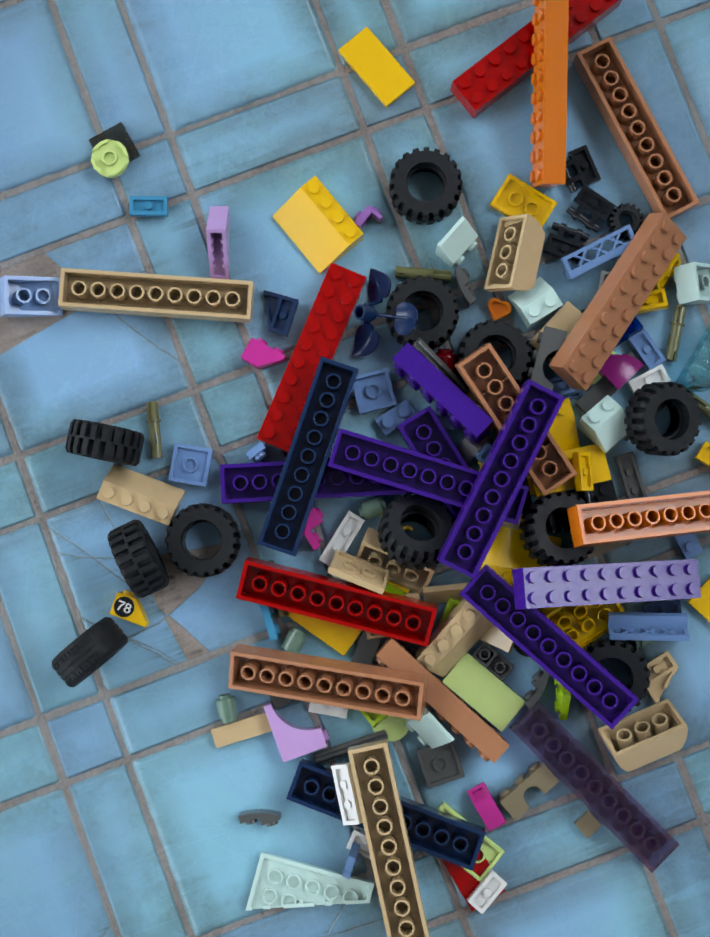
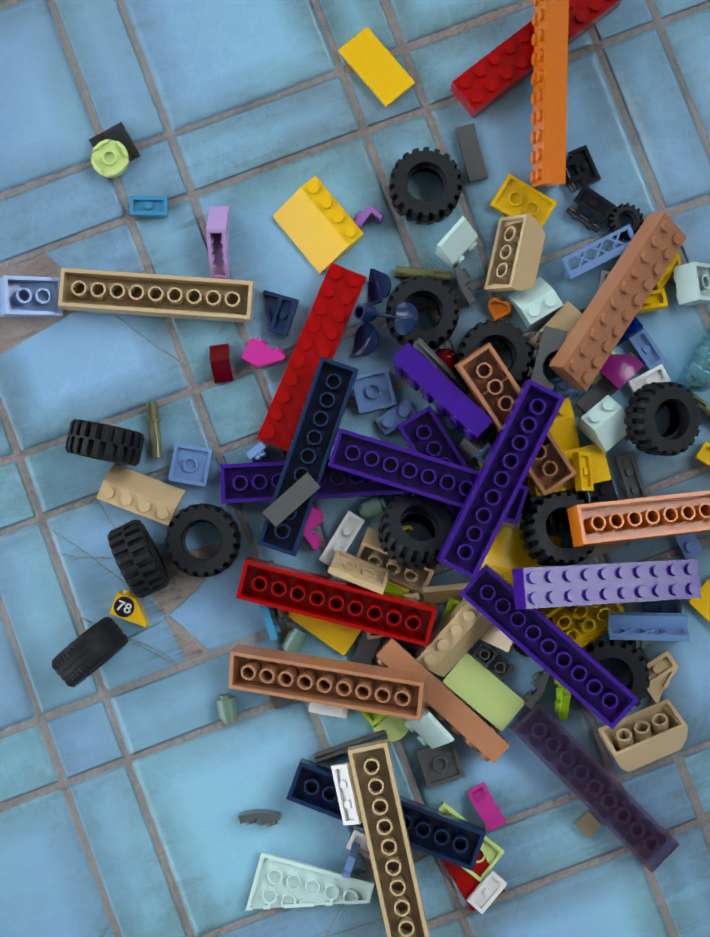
tan tile [211,712,272,748] -> none
lavender arch [264,702,330,763] -> none
dark tan arch [498,760,559,821] -> none
black plate [543,222,589,265] -> none
nougat brick [573,36,700,220] -> none
olive axle [665,305,686,362] -> none
none -> dark red slope [210,343,234,384]
none -> dark grey tile [263,472,321,527]
none -> dark grey tile [455,123,488,183]

